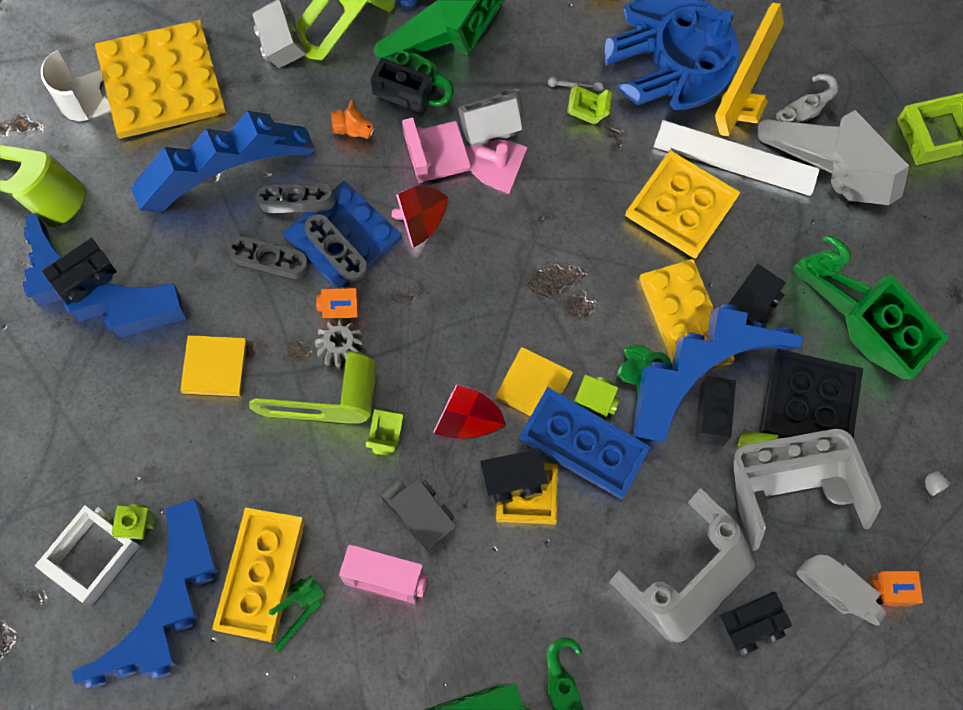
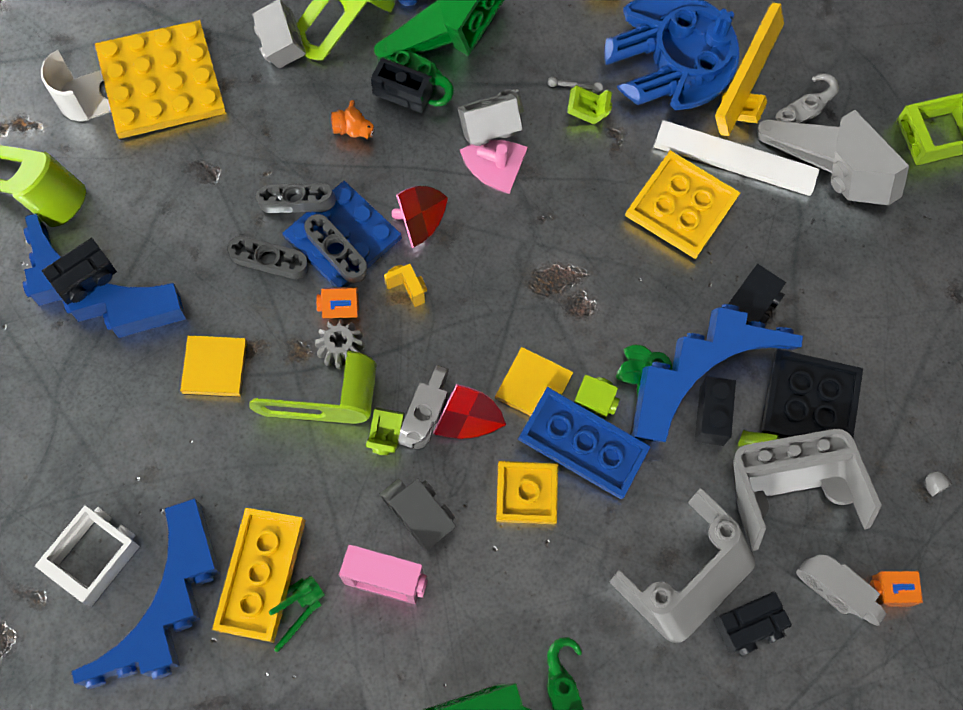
lime bracket [111,504,156,539] -> none
blue arch [131,111,315,212] -> none
bright pink bracket [402,117,470,183] -> none
black brick [480,448,548,505] -> none
yellow plate [639,259,735,372] -> none
green slope [793,236,949,379] -> none
none -> yellow bracket [384,264,427,307]
none -> light grey piece [398,365,451,449]

